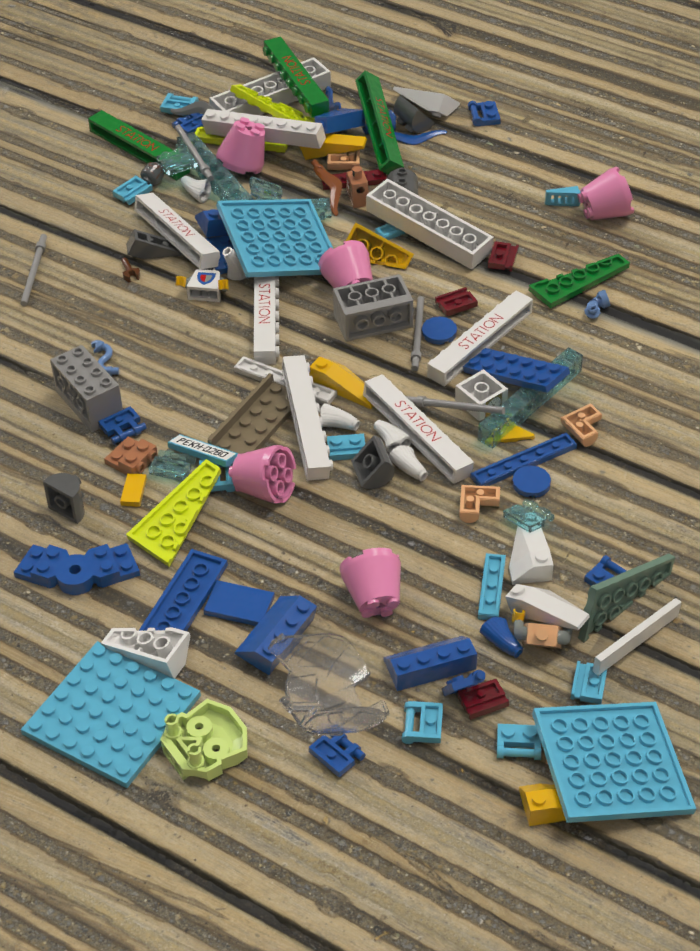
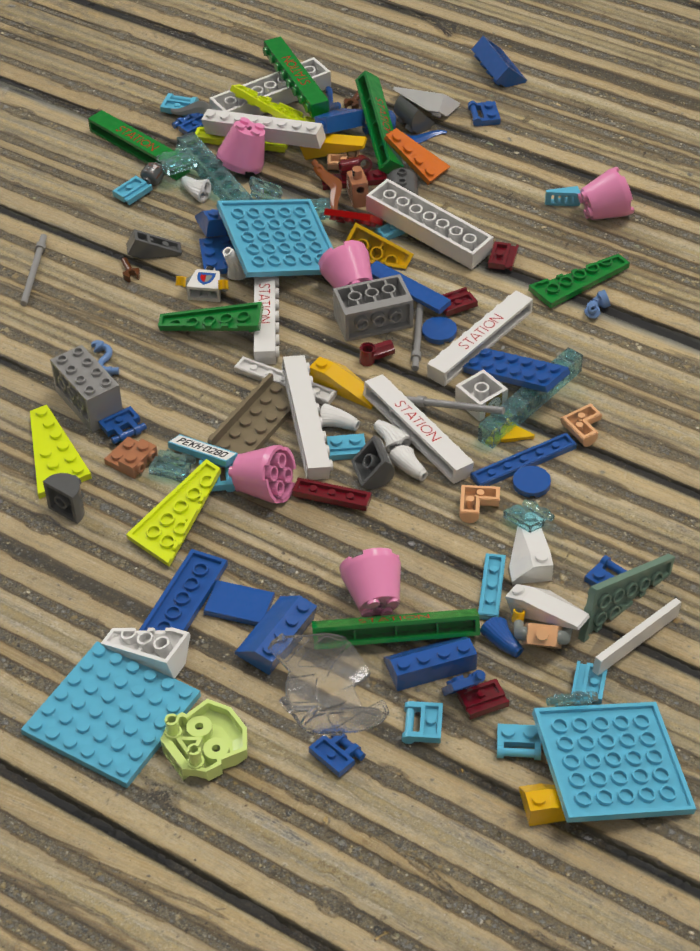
blue plate [14,543,140,595] -> none
yellow tile [120,473,147,507] -> none
white brick [134,193,220,270] -> none
light grey bar [175,124,214,181] -> none
none -> neon yellow wing [30,405,92,499]
none -> green wing [158,302,263,332]
none -> dark red plate [292,477,372,511]
none -> green brick [312,608,480,649]
none -> red plate [324,208,383,228]
none -> dark red piece [338,155,373,175]
none -> reddish brown bar [344,90,360,109]
none -> dark red piece [359,340,395,366]
none -> blue tile [371,260,451,314]
none -> orange wing [384,128,450,185]
none -> blue slope [471,36,527,87]
none -> clear light blue plate [546,691,599,707]

